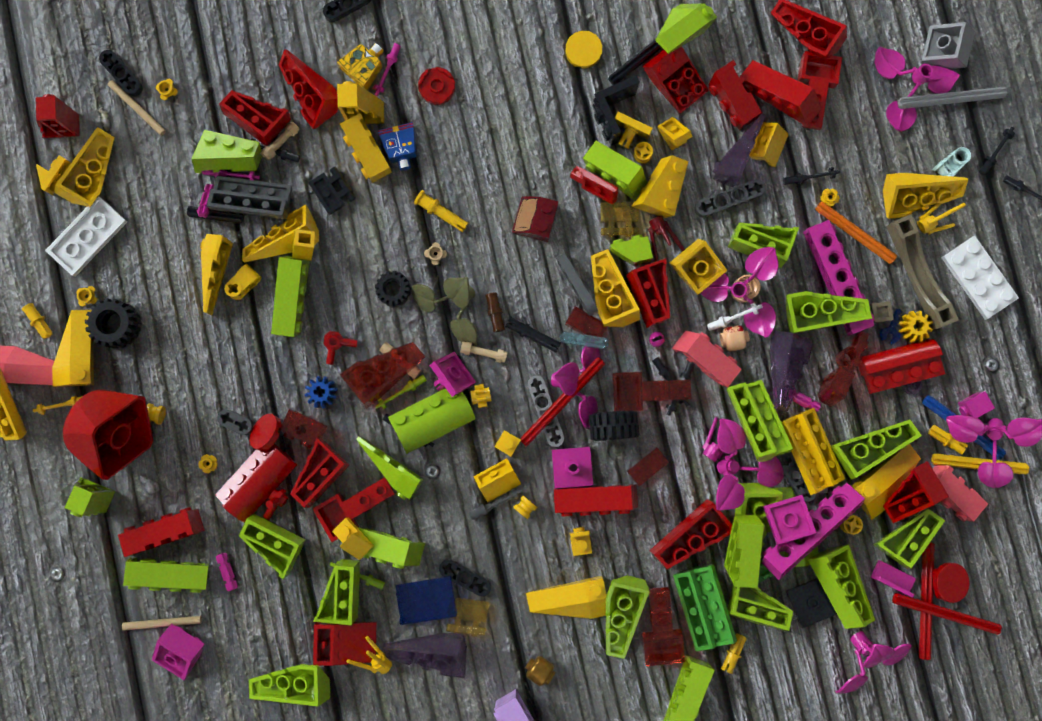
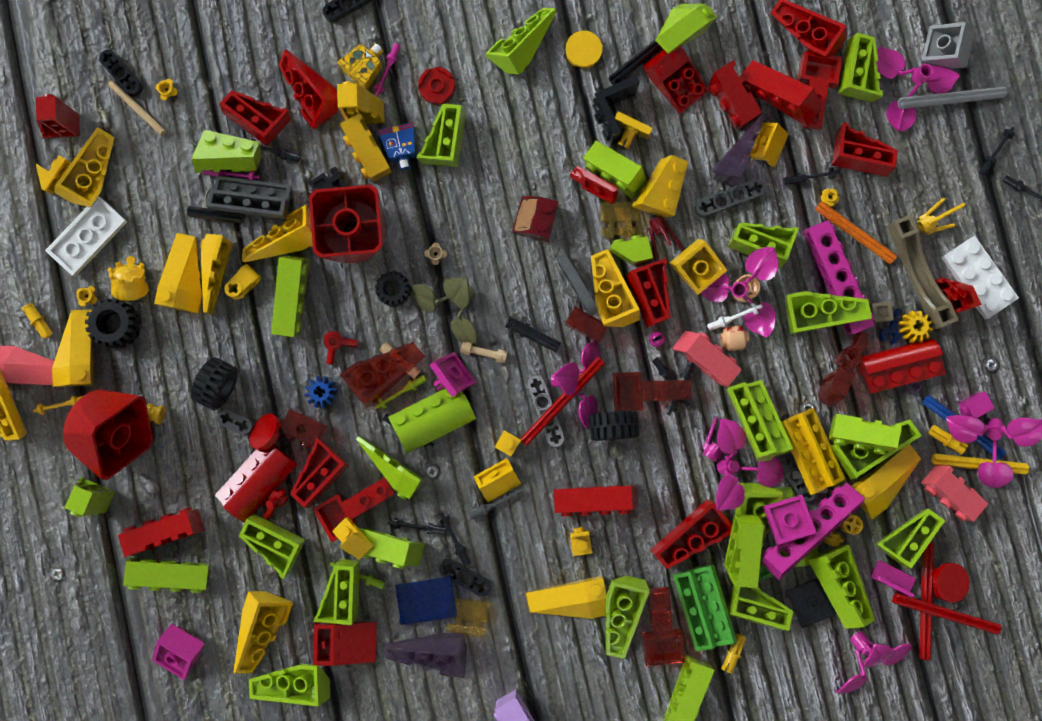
tan bar [122,616,202,631] -> none
dark pink axle [197,184,214,218] -> none
yellow plate [198,454,217,473] -> none
dark pink axle [216,553,238,591] -> none
tan bar [260,122,300,161] -> none
yellow brick [292,229,315,260] -> none
yellow plant [347,636,392,674] -> none
yellow pin [414,190,469,233] -> none
yellow gear [470,384,492,408] -> none
reddish brown pin [485,292,505,332] -> none
yellow wheel [513,496,538,519] -> none
pearl gold head [525,656,555,686] -> none
dark pink tile [552,447,593,489] -> none
clear light blue axle [559,332,609,349] -> none
clear red plate [627,447,669,486] -> none
yellow wheel [634,142,653,164] -> none
yellow slope [657,117,692,150] -> none
clear purple wedge [770,330,814,412] -> none
dark pink axle [784,387,821,412] -> none
yellow wedge [883,173,969,219] -> none
red wedge [883,461,949,523] -> none
light aqua piece [932,147,971,177] -> none
none -> yellow hair [107,255,149,301]
none -> yellow wedge [154,233,203,314]
none -> black tyre [191,357,238,411]
none -> yellow wedge [233,591,293,674]
none -> red piece [309,185,386,263]
none -> black piece [388,518,446,535]
none -> lime wedge [416,104,466,167]
none -> black piece [439,512,471,567]
none -> lime wedge [485,8,557,75]
none -> yellow plate [823,531,844,546]
none -> lime wedge [829,414,902,455]
none -> red wedge [832,122,898,177]
none -> lime wedge [838,32,883,103]
none -> red wedge [935,277,981,313]

